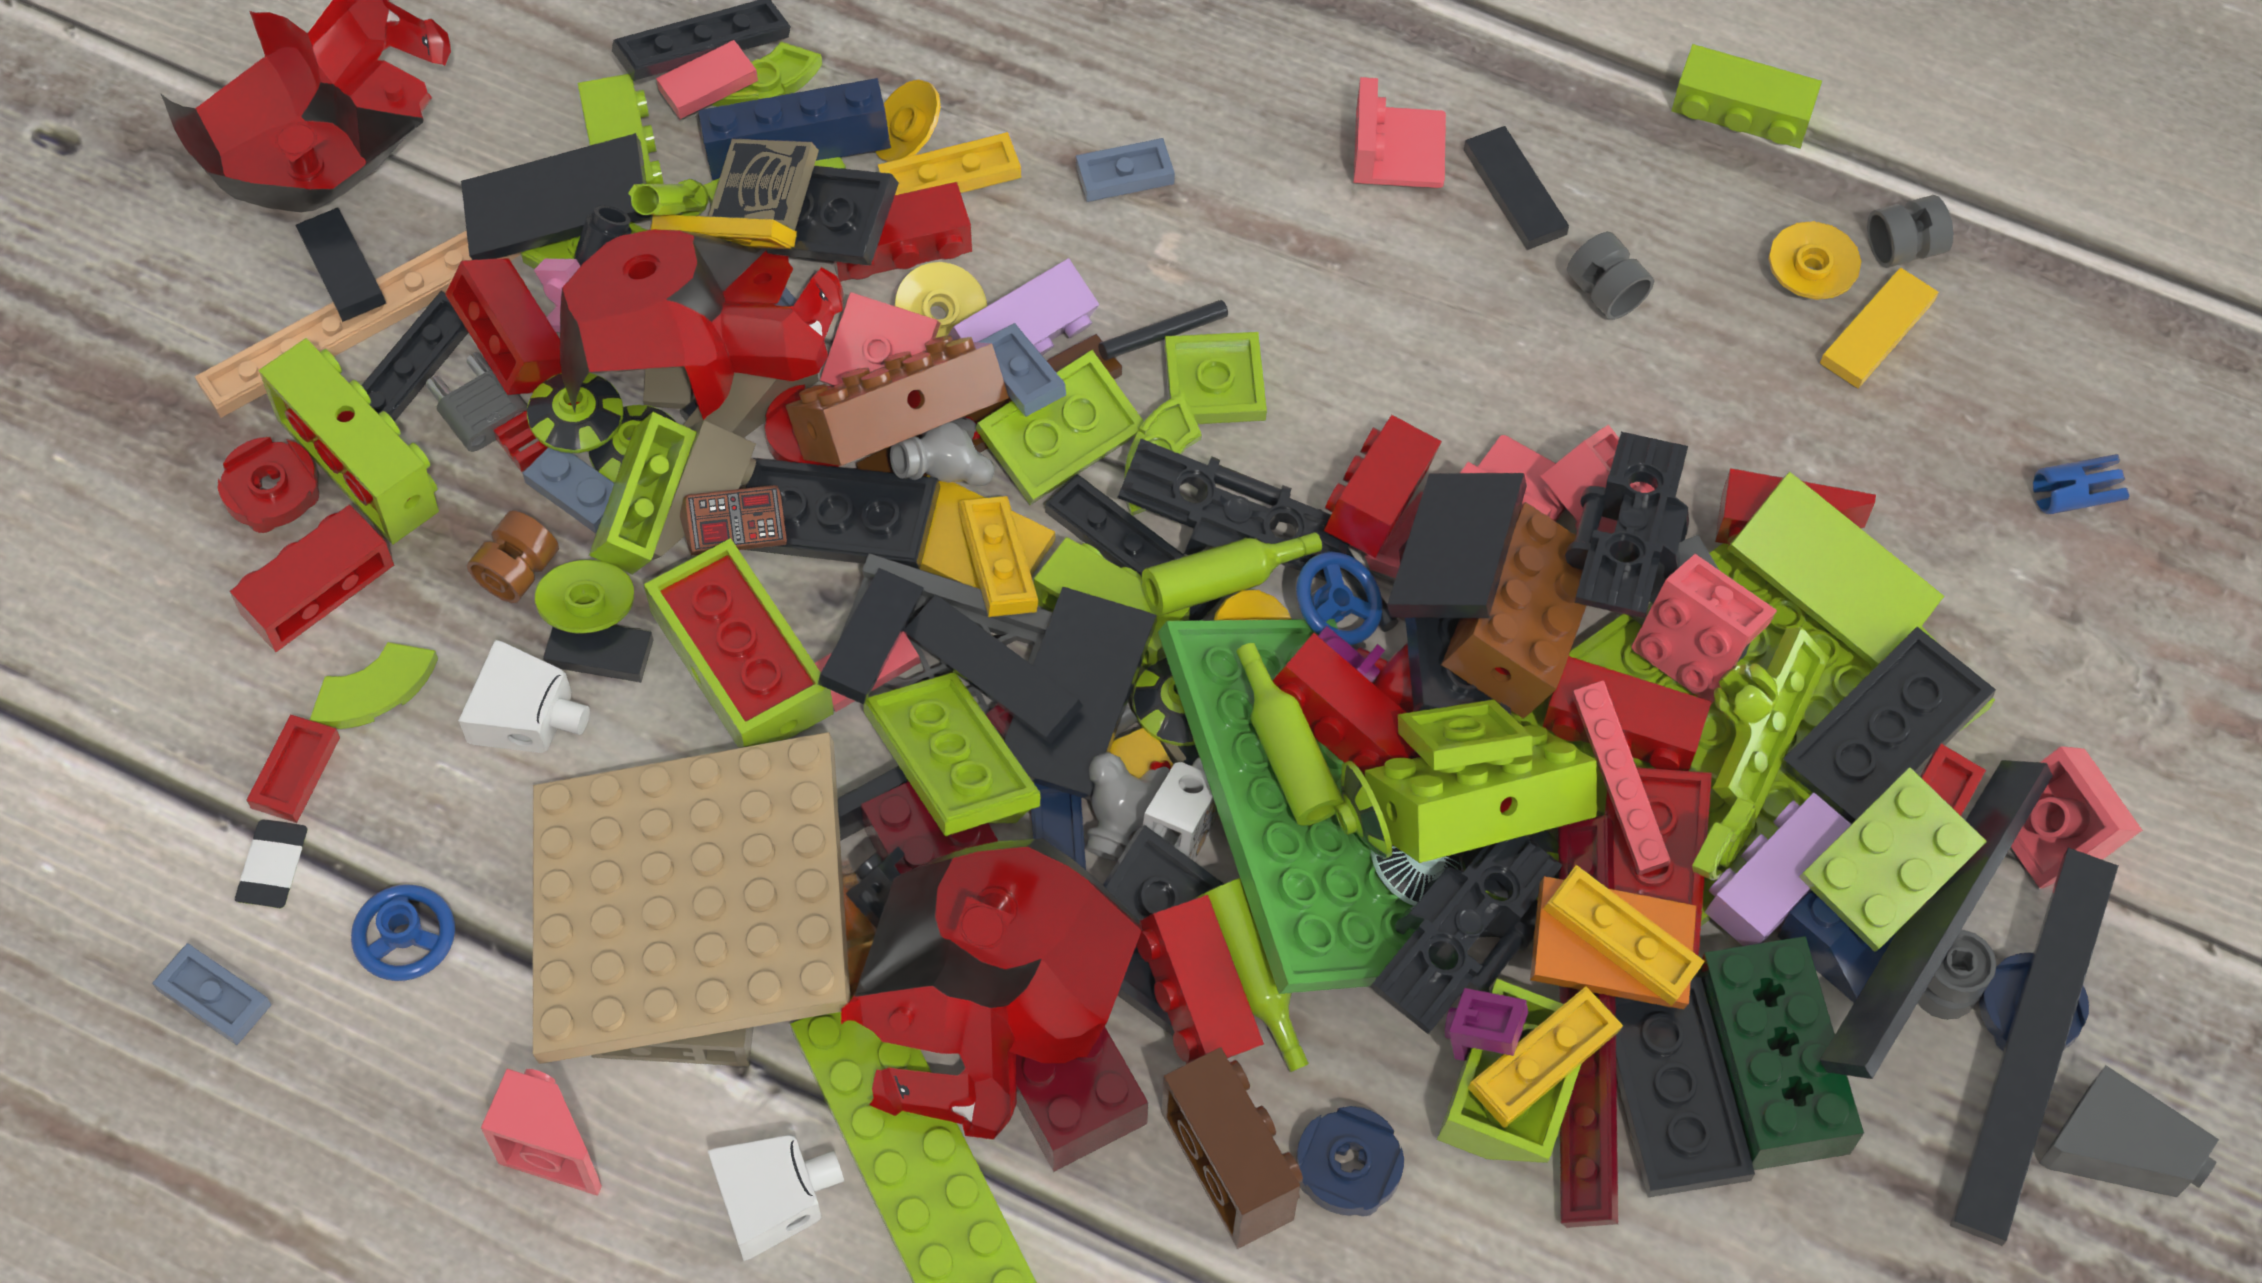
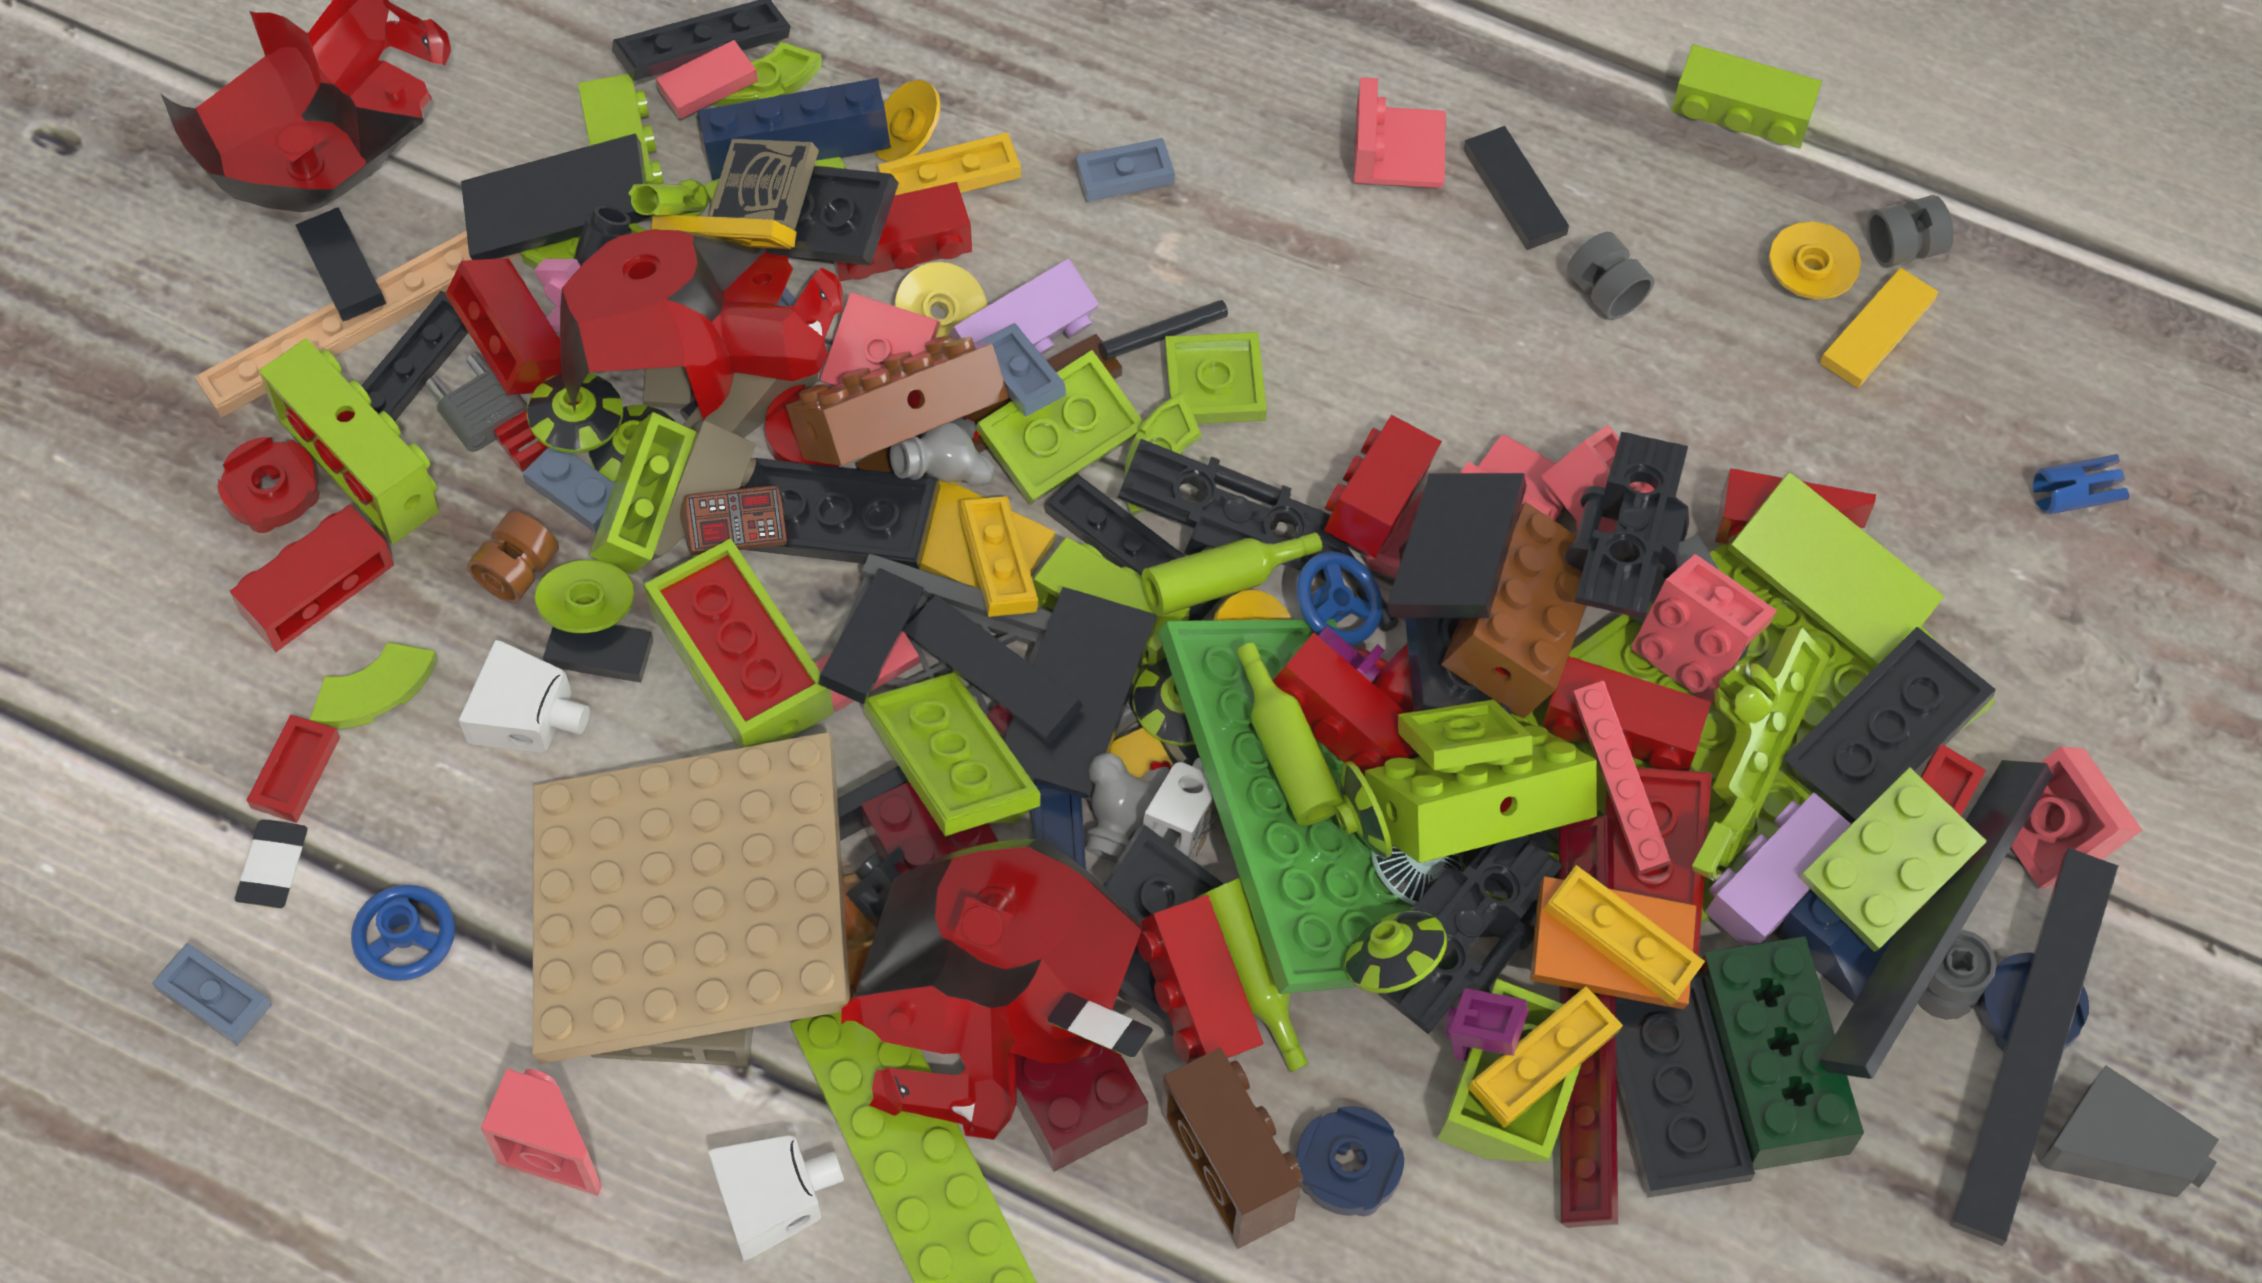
none -> sticker [1047,993,1153,1058]
none -> dish [1345,911,1447,993]

